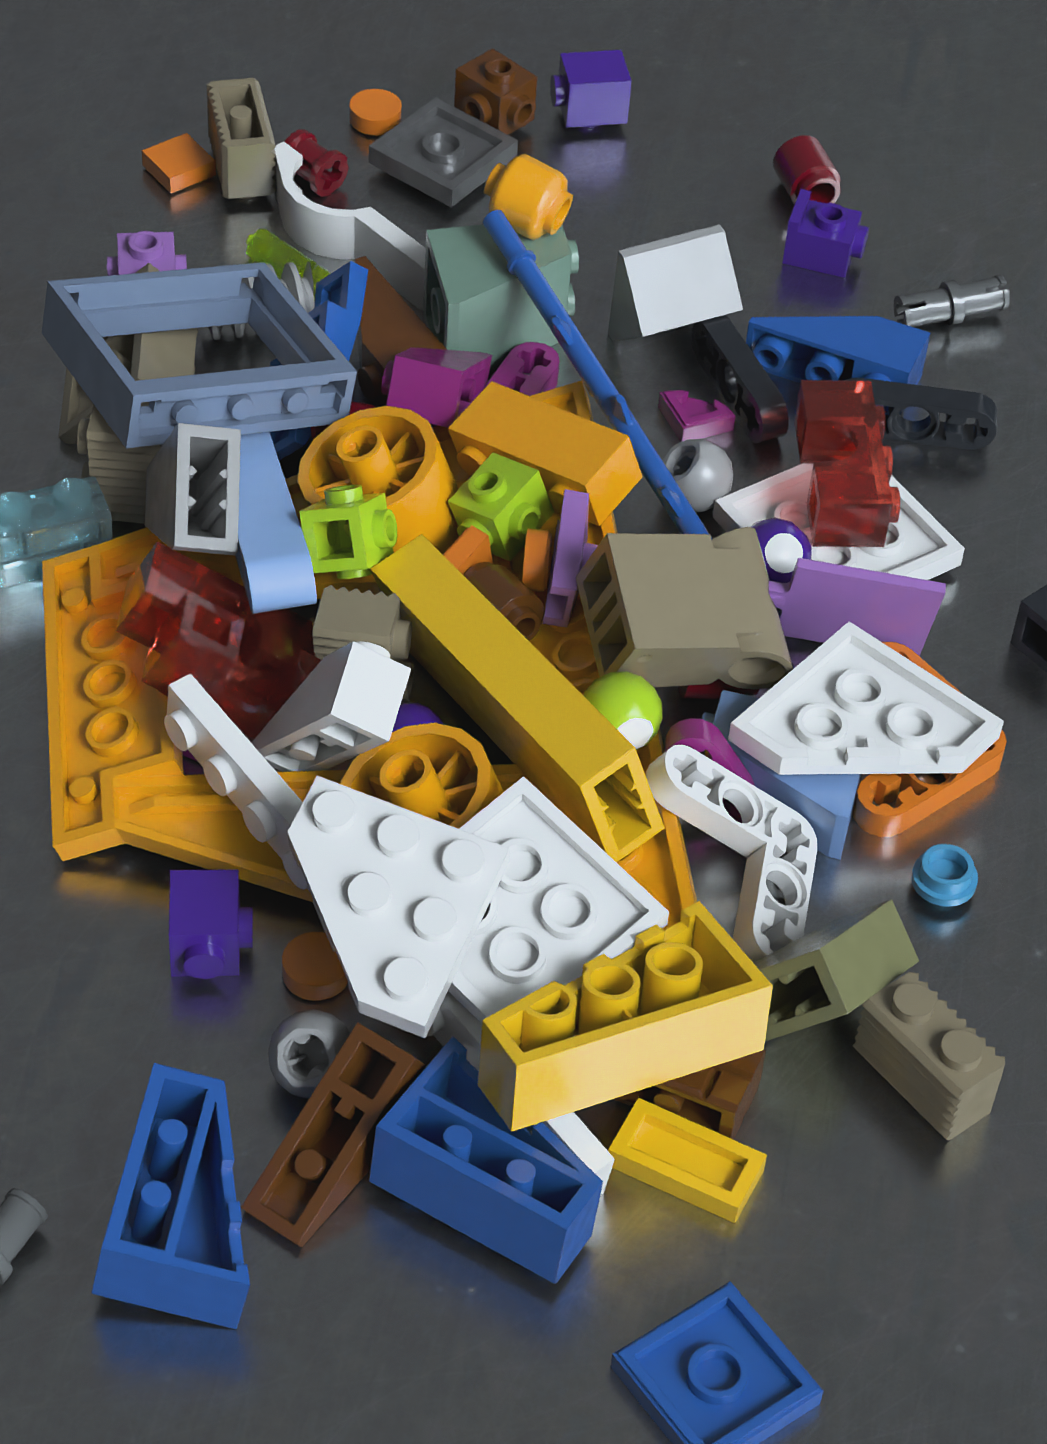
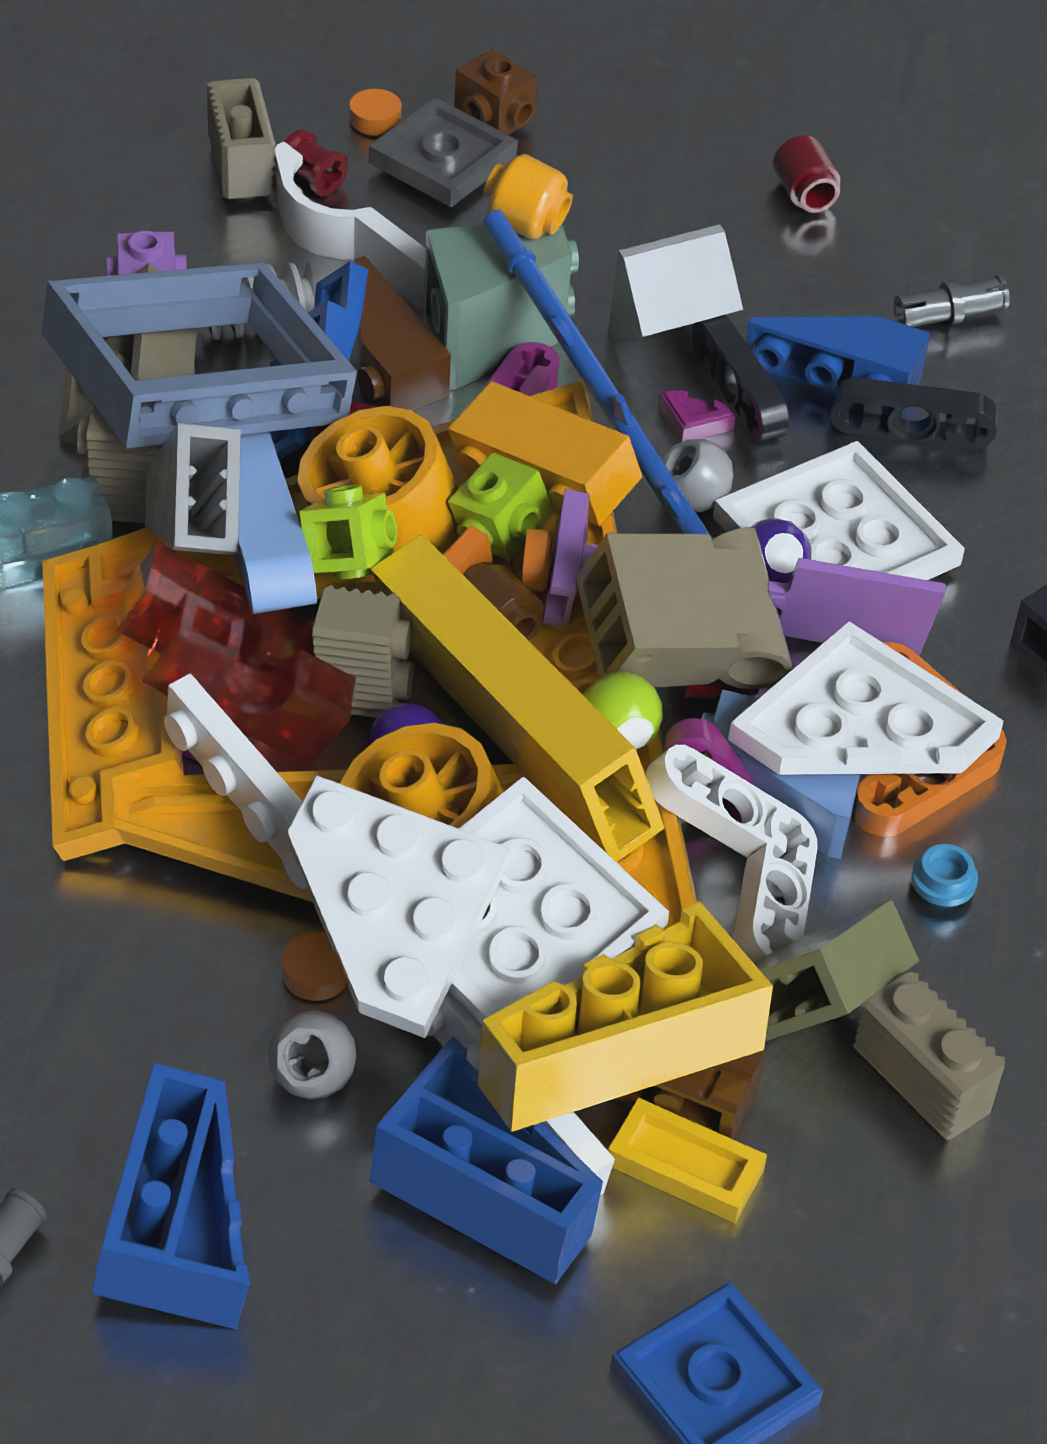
orange tile [142,133,216,193] -> none
dark purple brick [169,869,253,979] -> none
reddish brown slope [241,1022,427,1247] -> none
clear neon green axle [245,228,331,302] -> none
white slope [252,641,411,772] -> none
magenta slope [381,347,492,428] -> none
dark purple brick [550,50,632,128] -> none
dark purple brick [782,189,869,278] -> none
clear red arch [794,380,900,547] -> none

